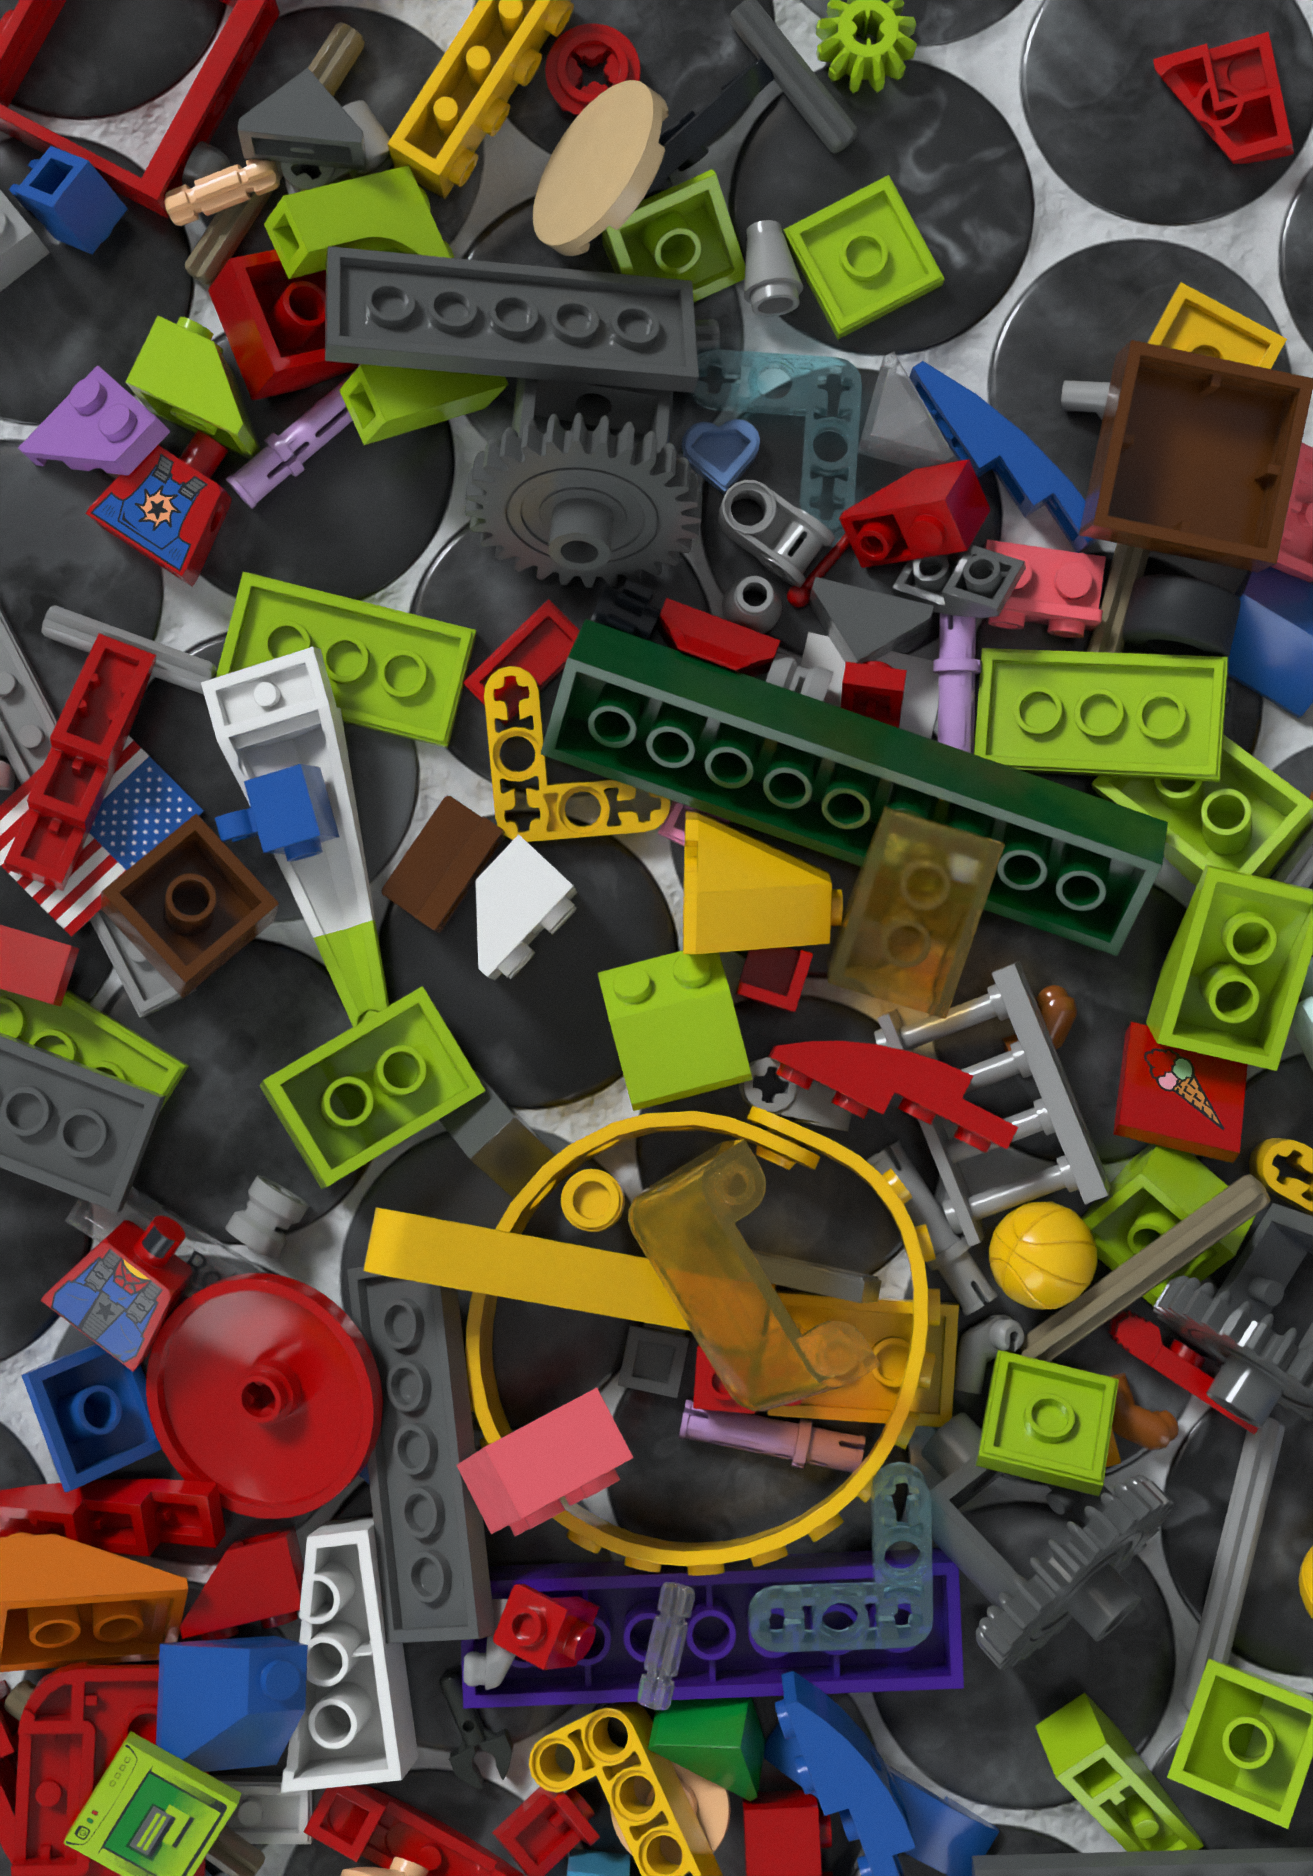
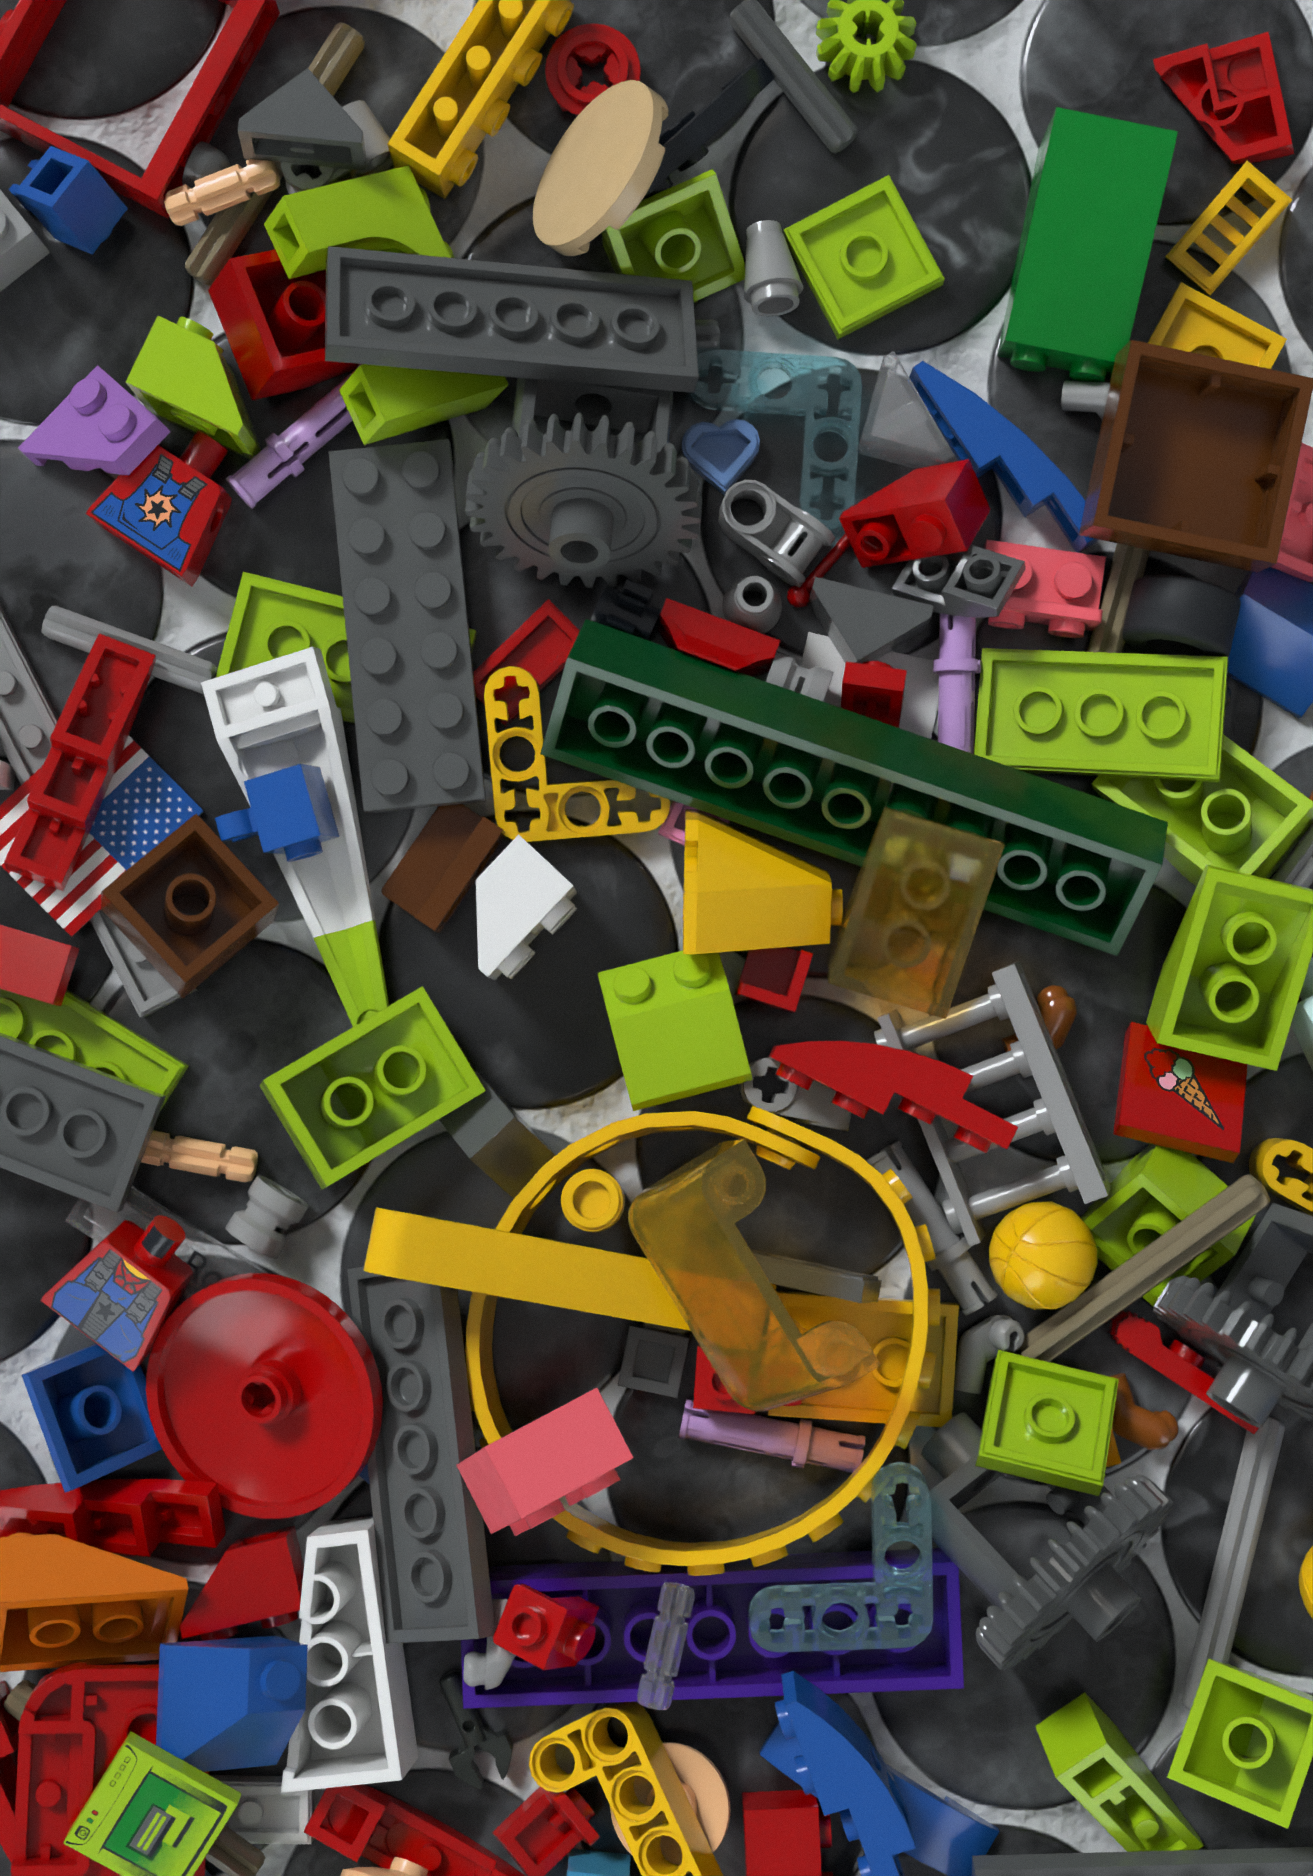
green slope [648,1697,766,1802] -> none
none -> light nougat axle [141,1131,258,1183]
none -> dark grey plate [329,439,486,814]
none -> green slope [997,107,1178,382]
none -> yellow slope [1165,161,1292,296]

